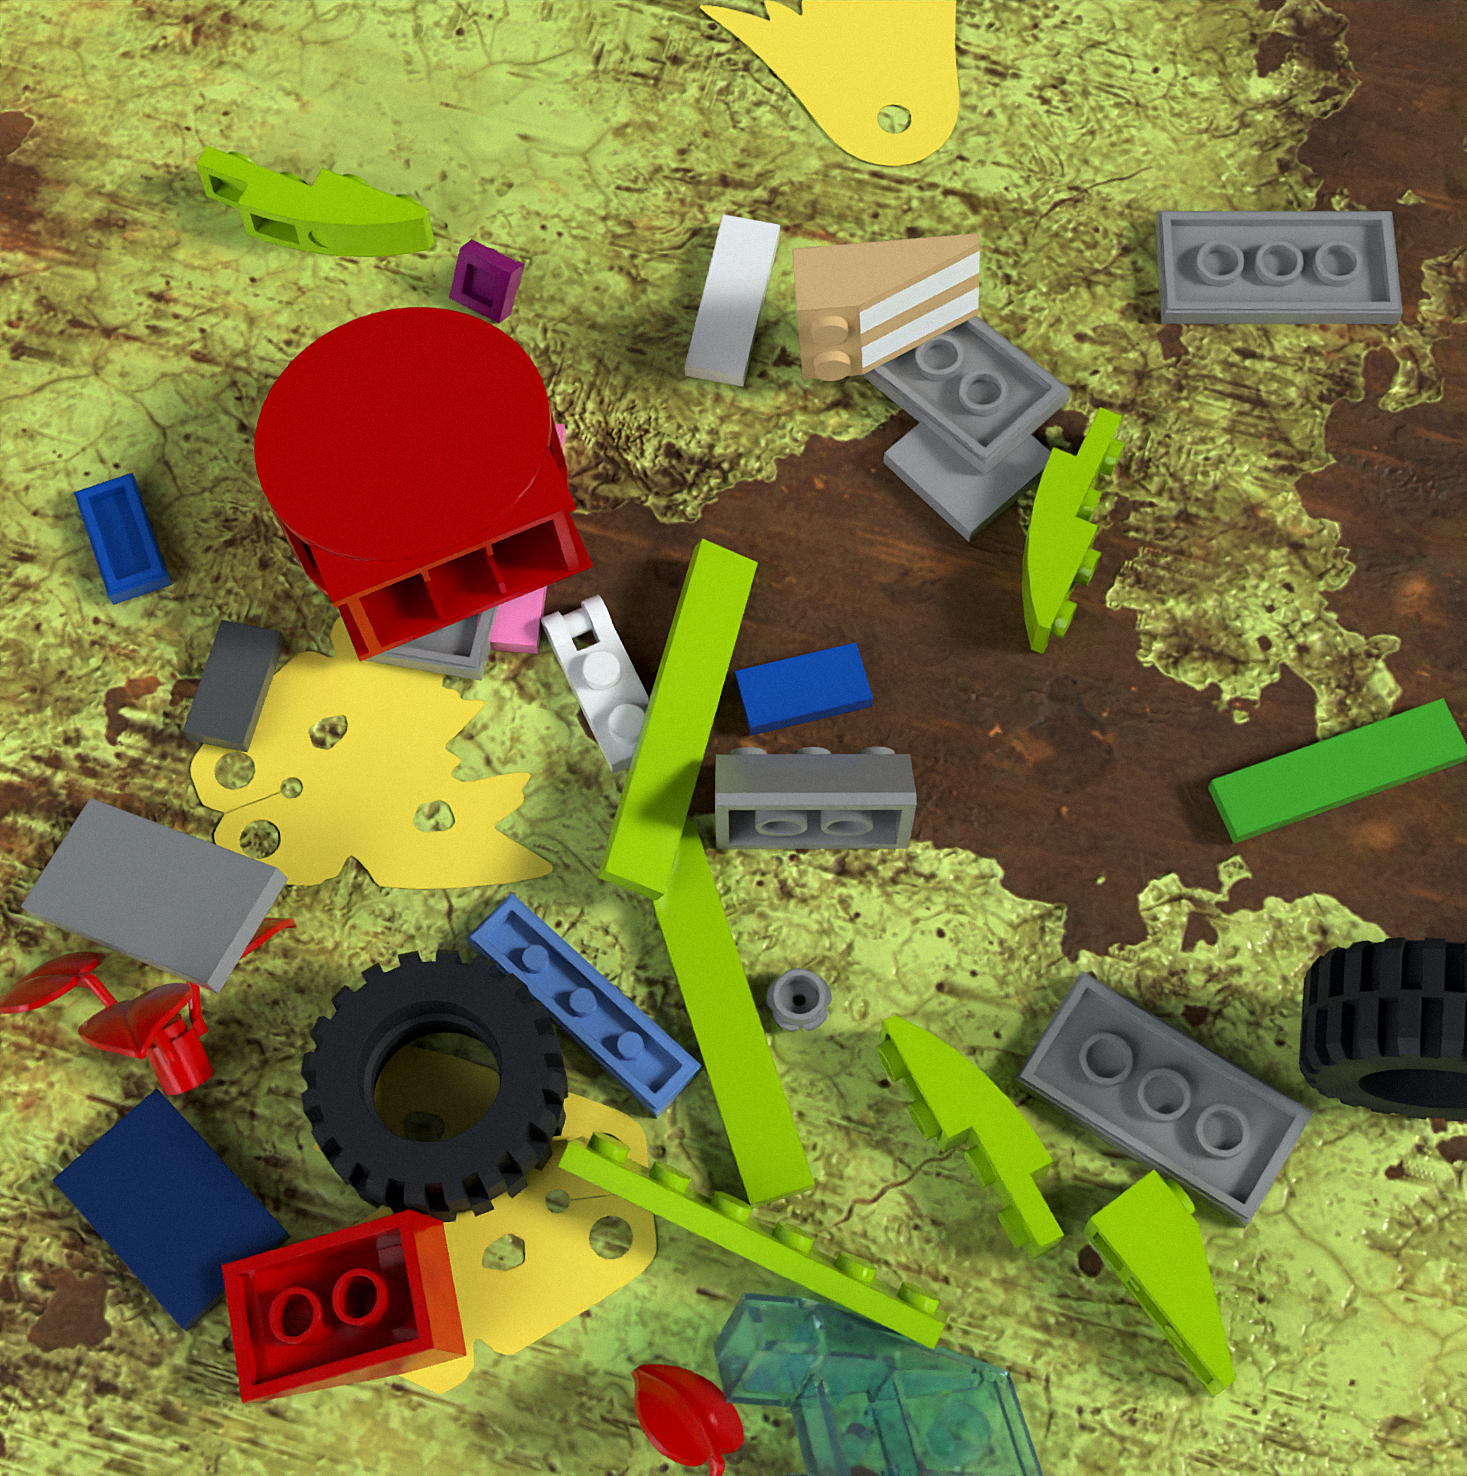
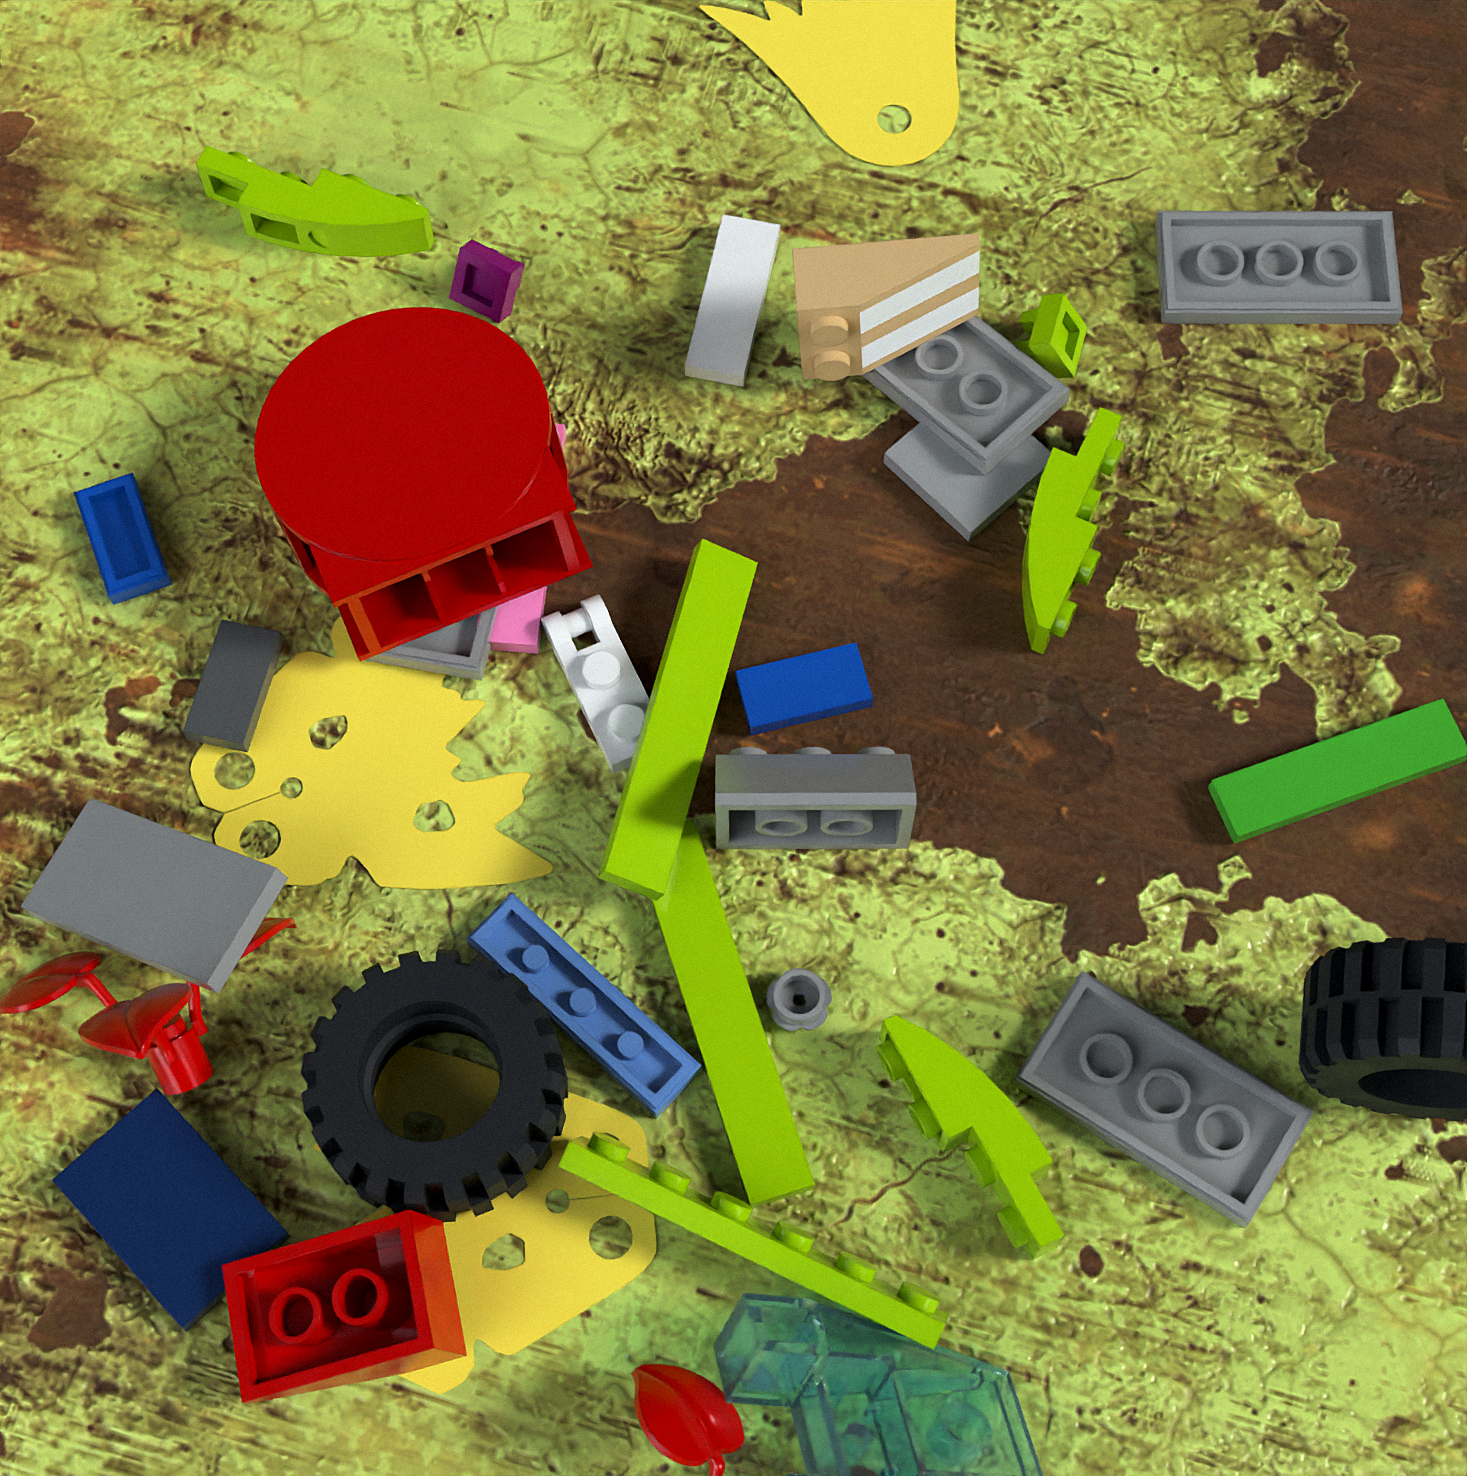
lime slope [1082,1169,1236,1398] -> none
none -> lime tile [1013,293,1087,378]

